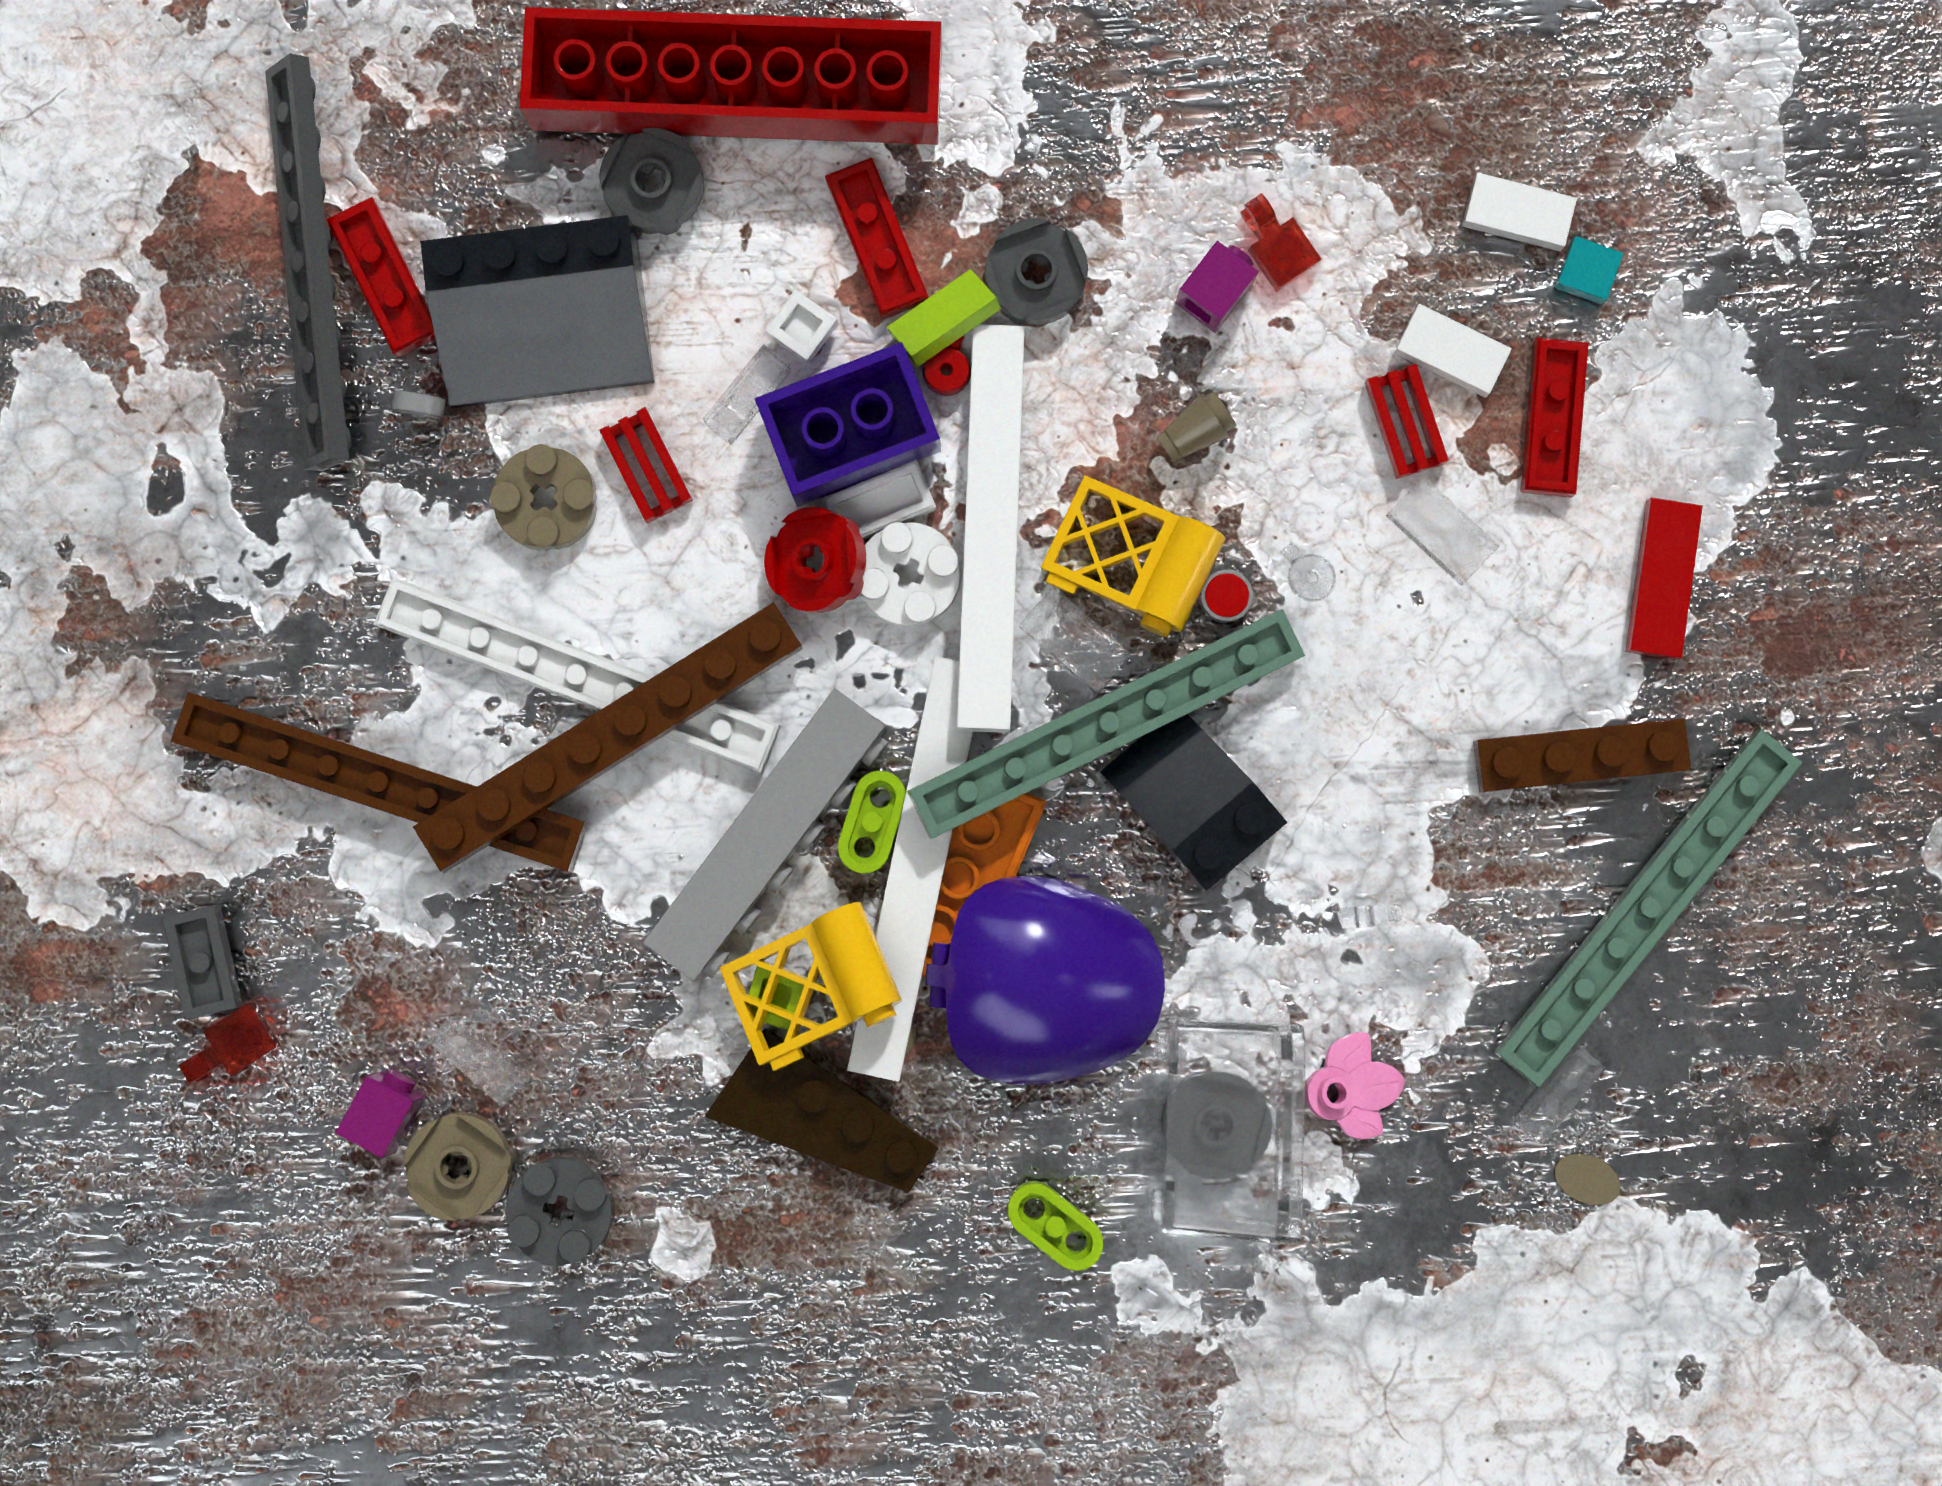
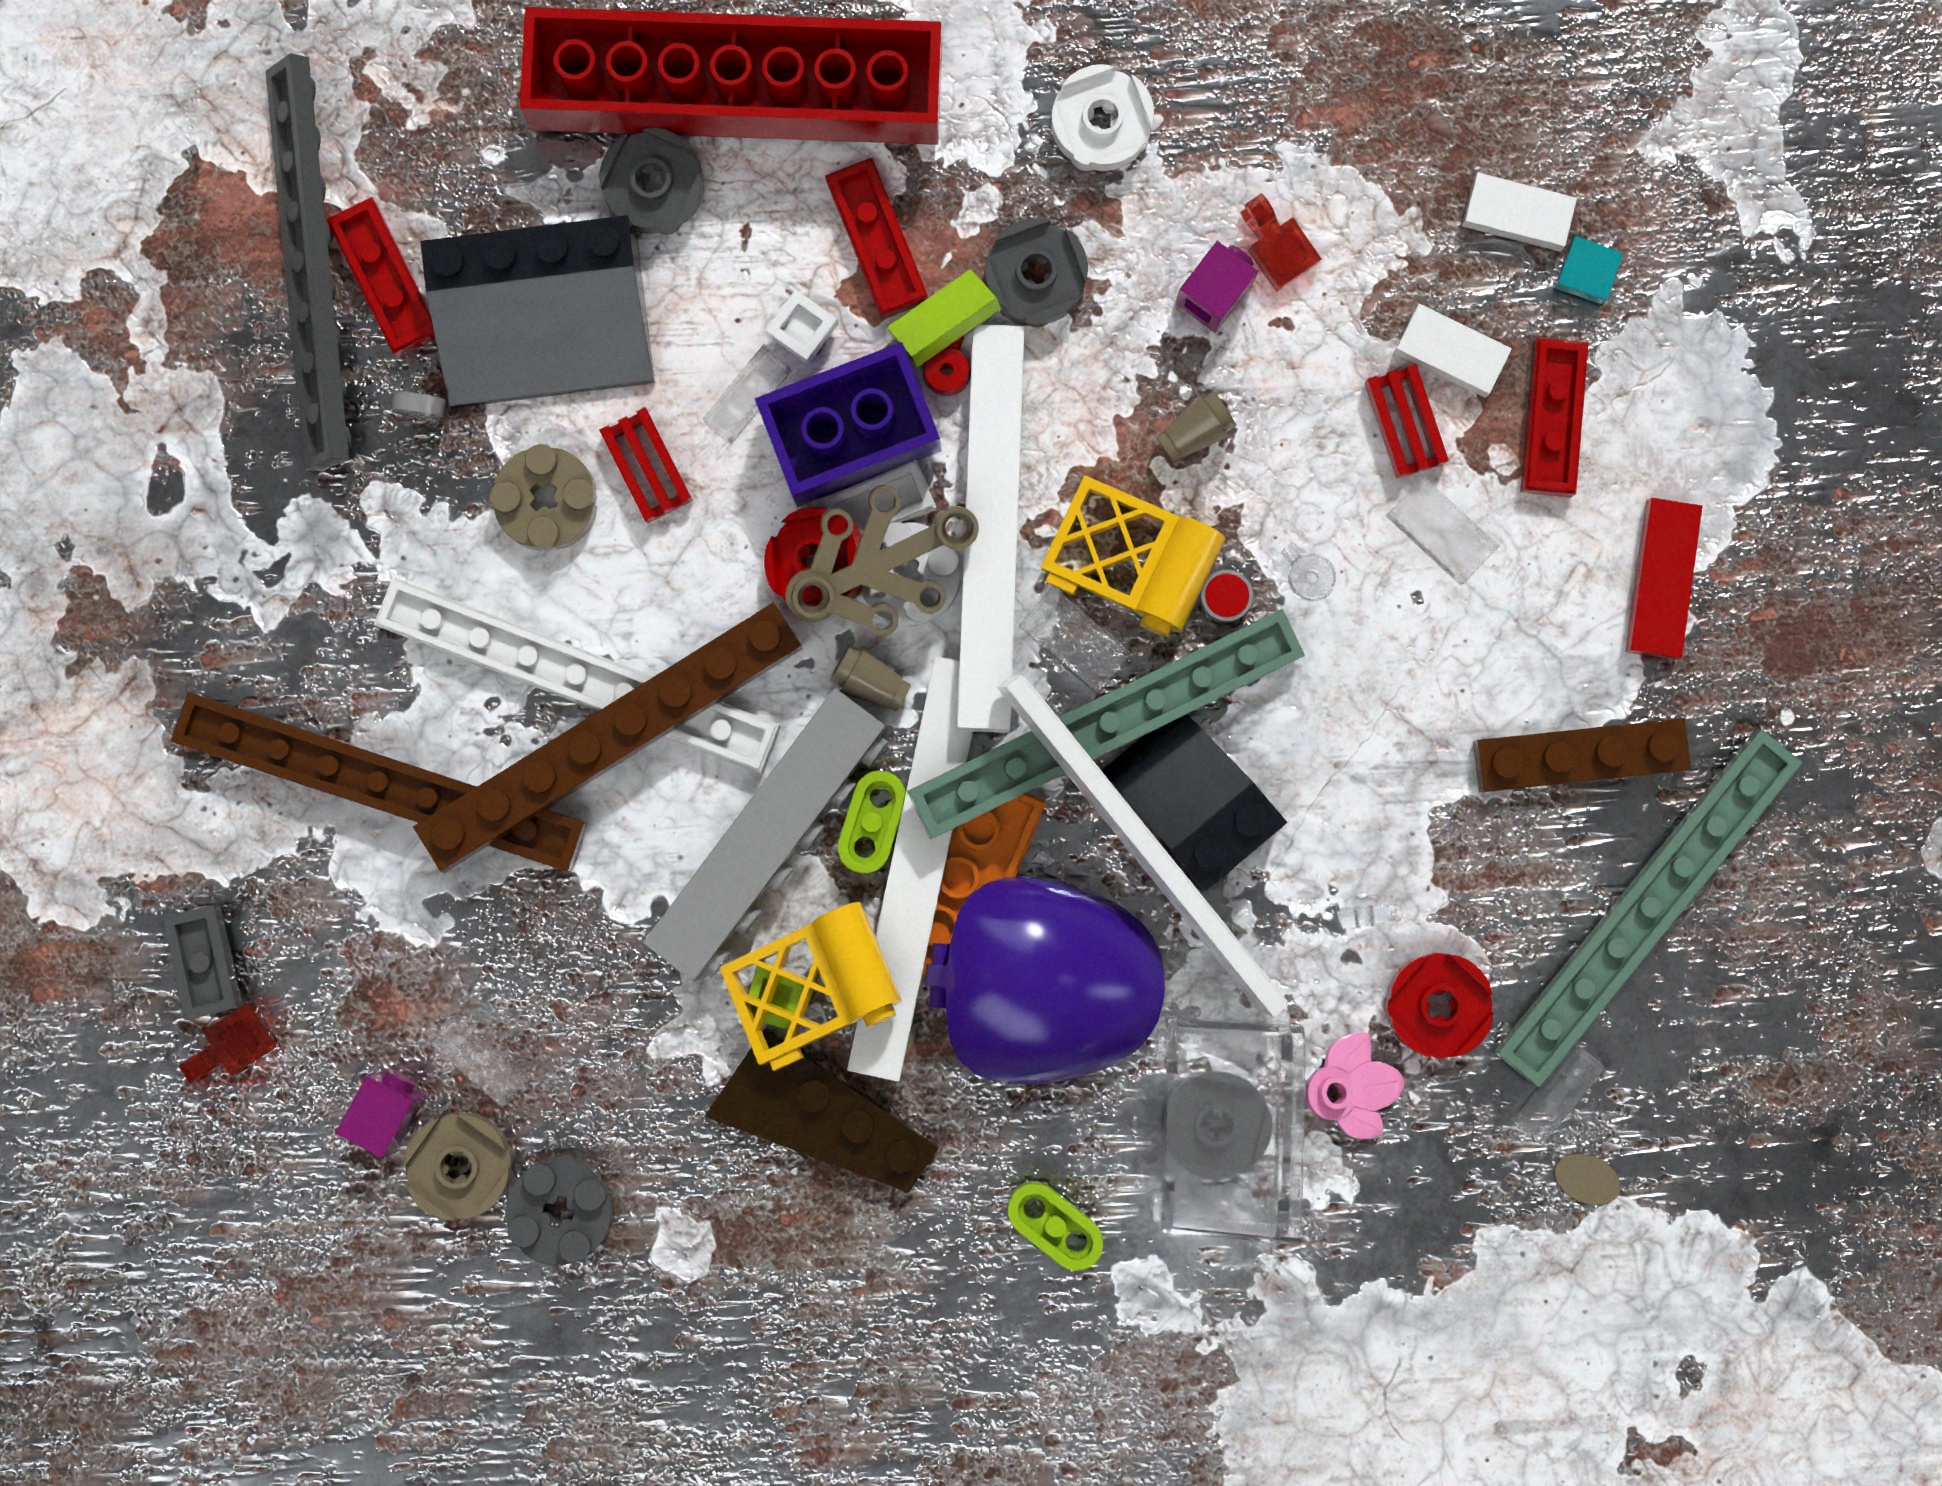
none -> dark tan plant [785,485,979,636]
none -> dark tan cone [830,644,911,711]
none -> white tile [996,675,1288,1017]
none -> white plate [1051,64,1154,171]
none -> red plate [1383,952,1494,1059]

